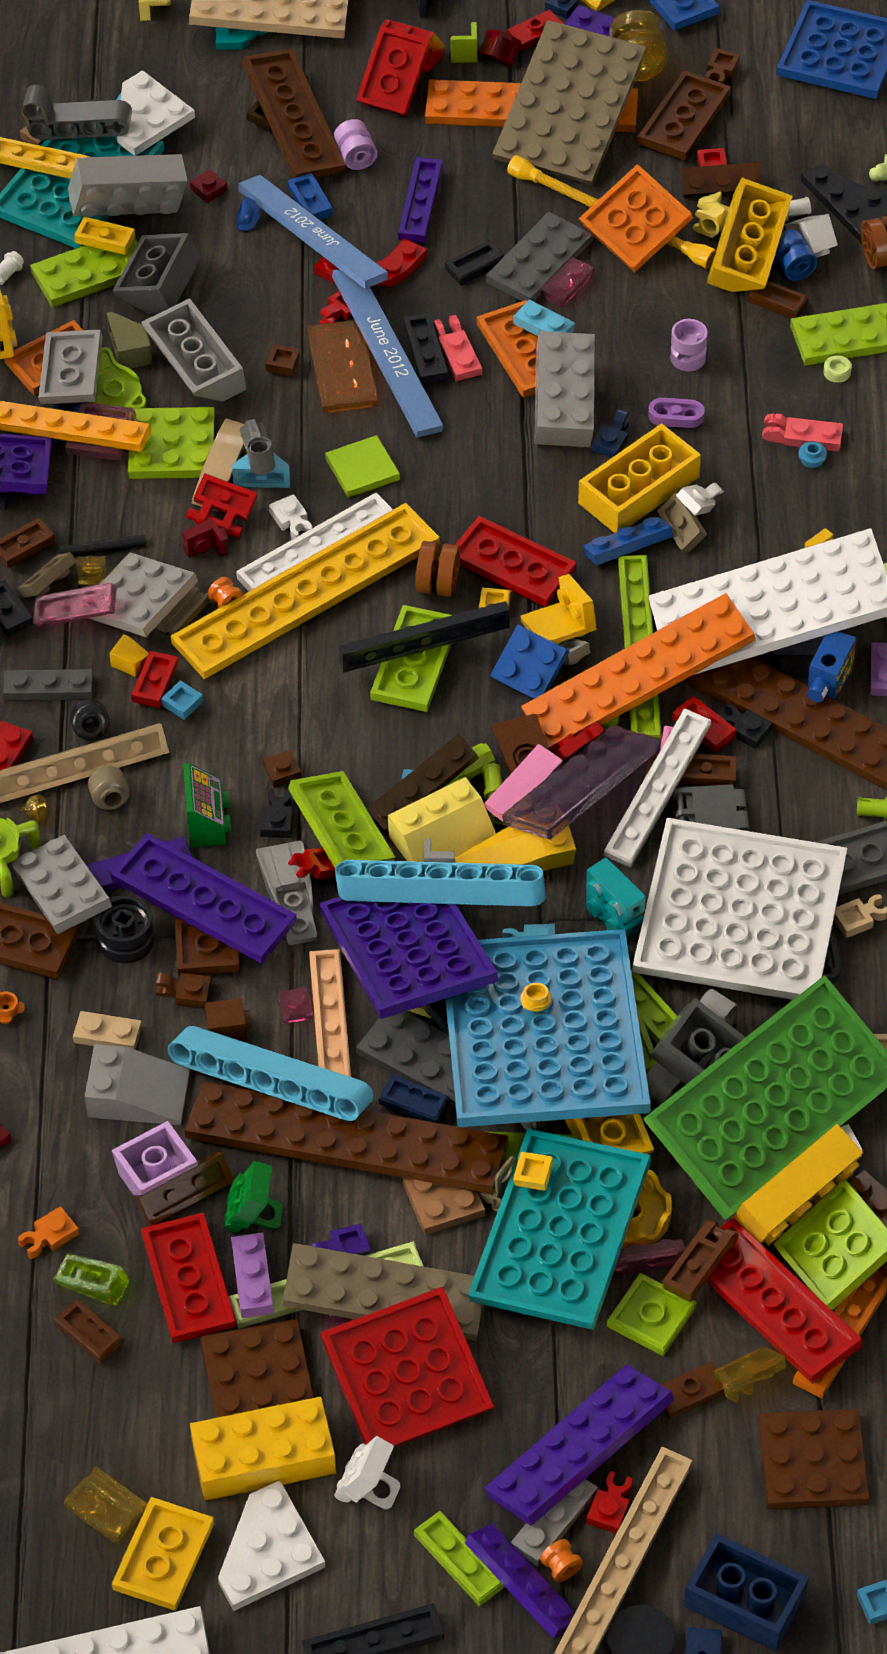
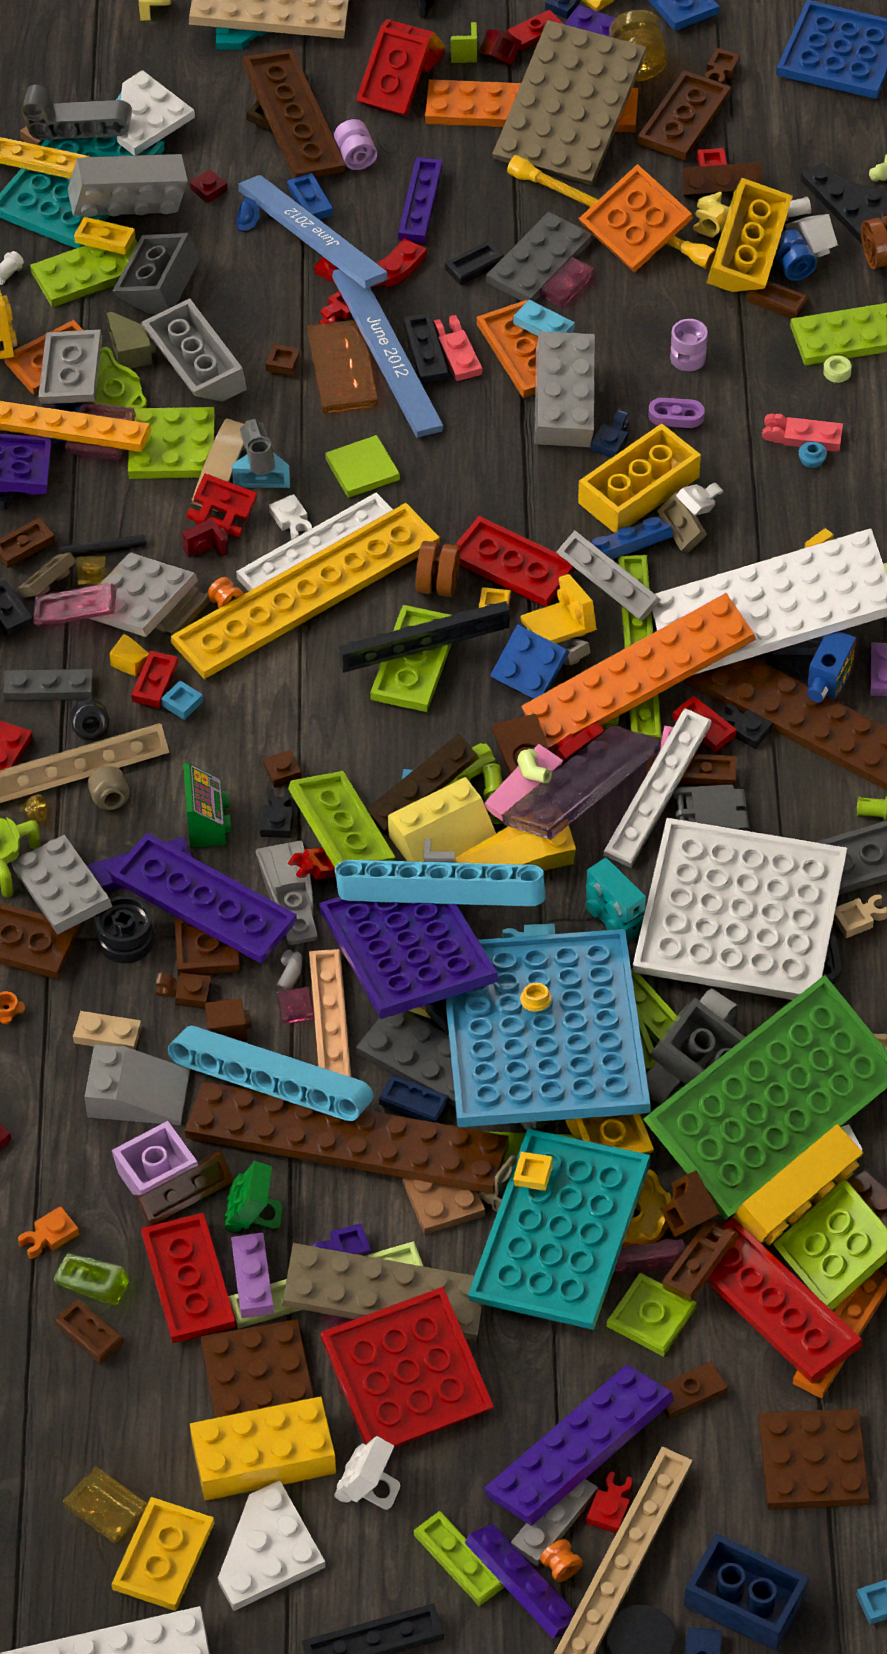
clear yellow plate [713,1346,786,1402] -> none
none -> light grey arm [277,950,303,992]
none -> yellowish green arm [517,749,552,784]
none -> light grey plate [556,530,661,622]
none -> reddish brown brick [660,1170,719,1237]

